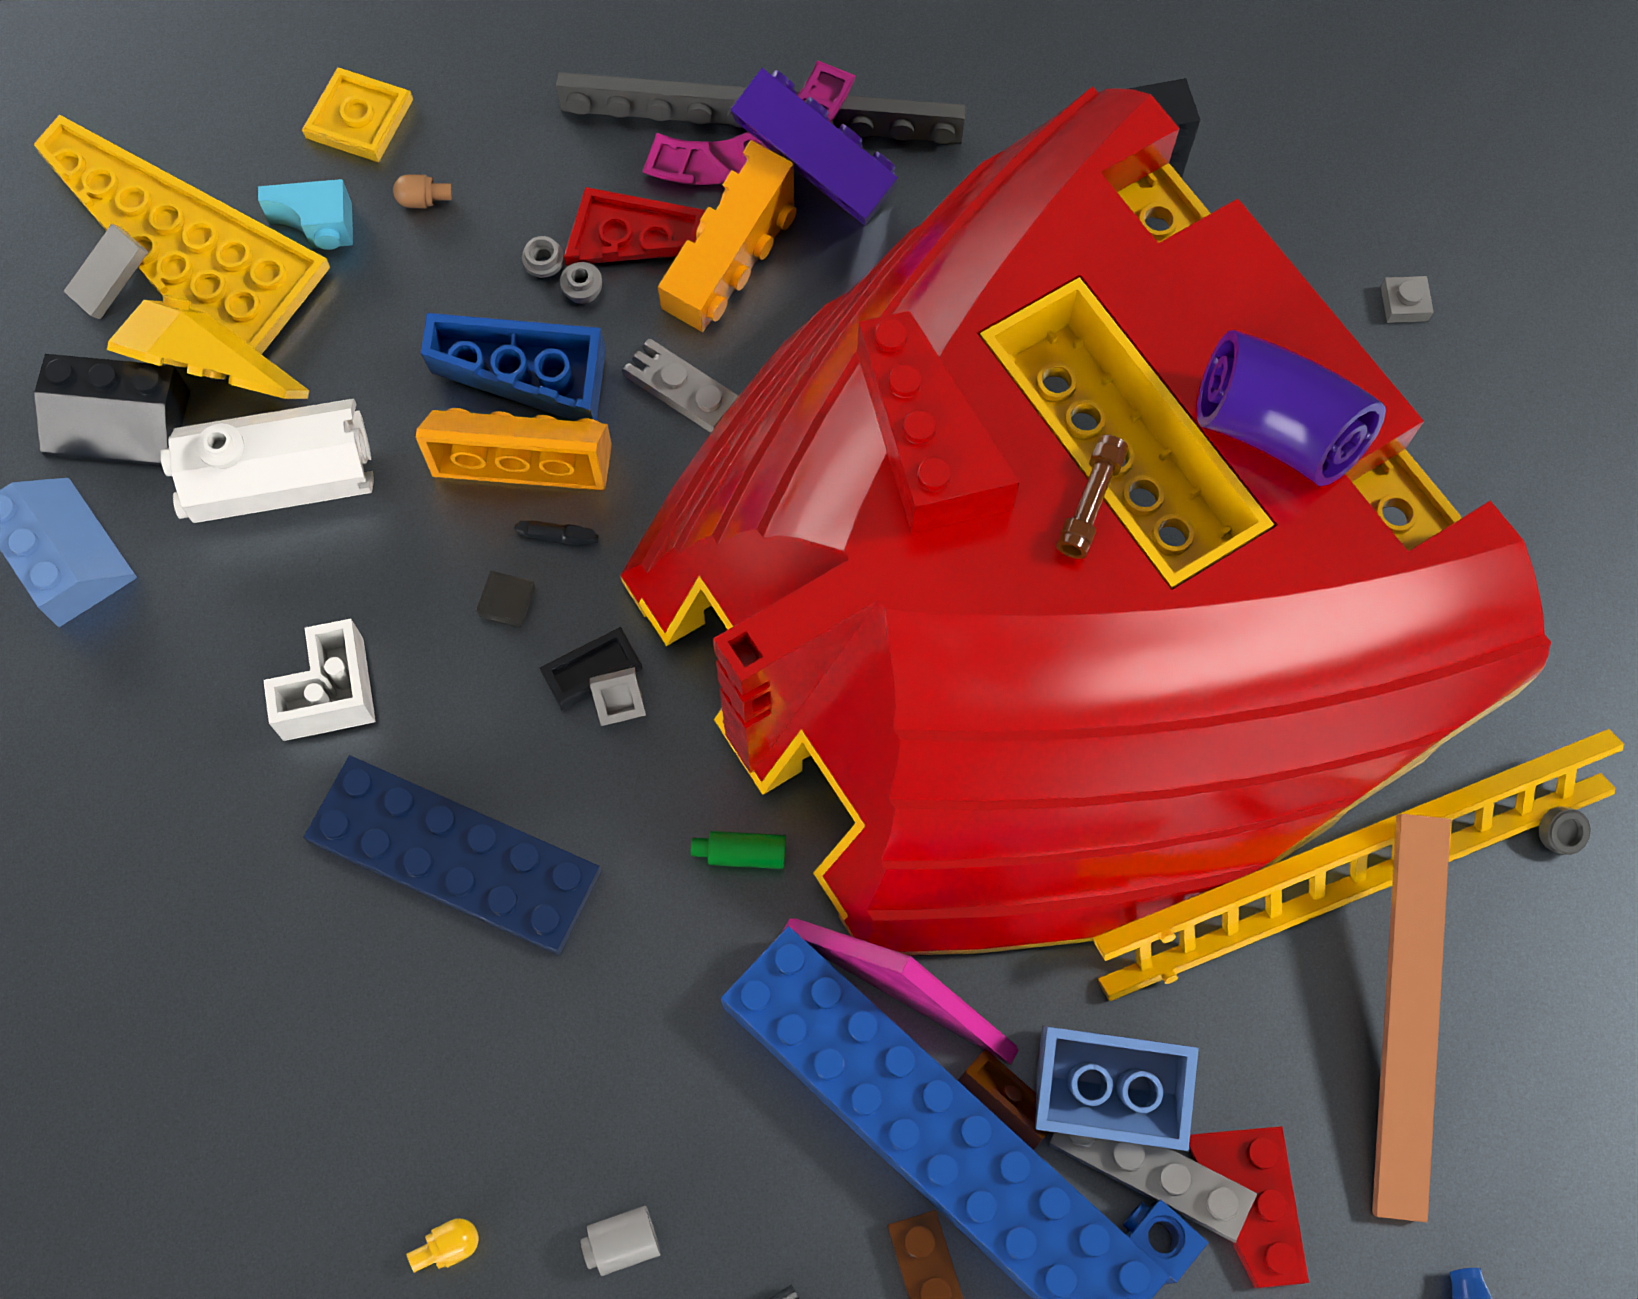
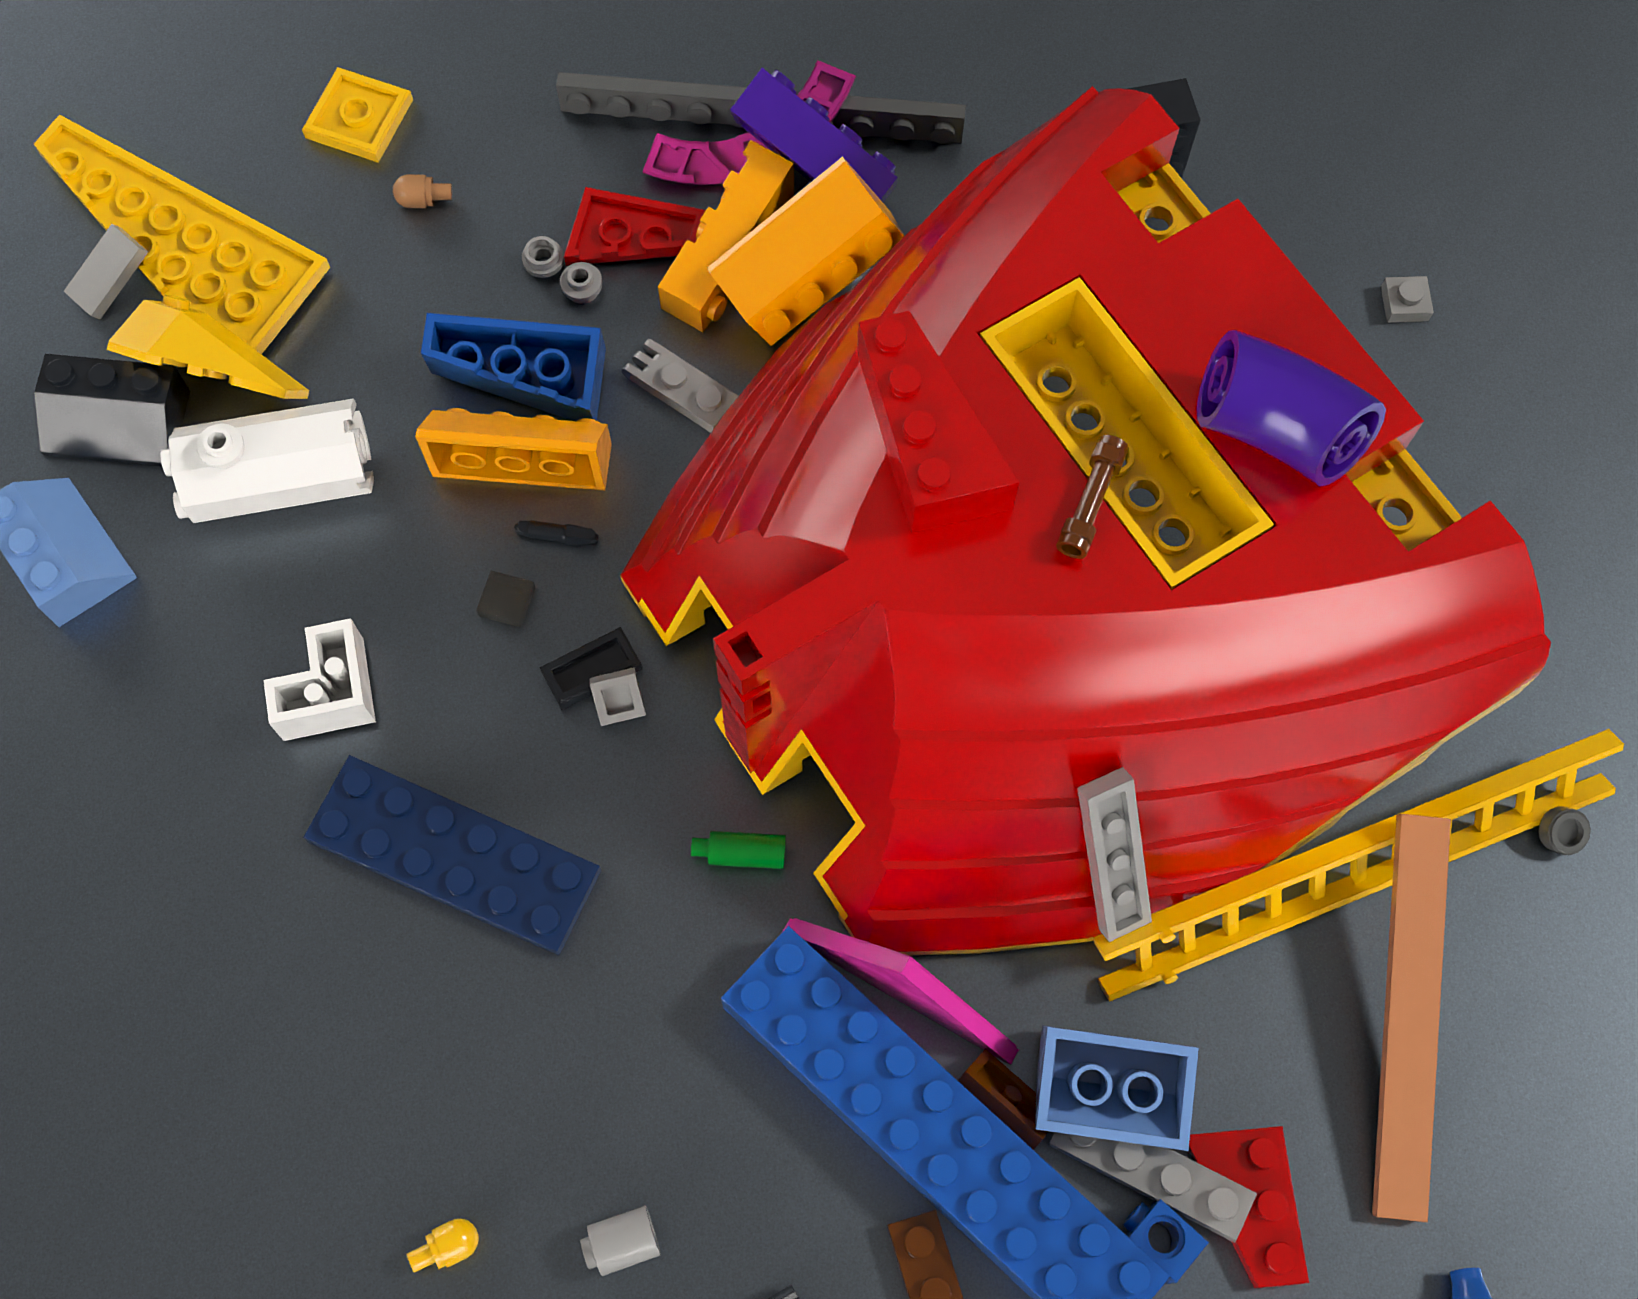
medium azure arch [258,179,353,250] -> none
none -> light orange slope [707,156,905,346]
none -> light grey plate [1077,767,1152,942]

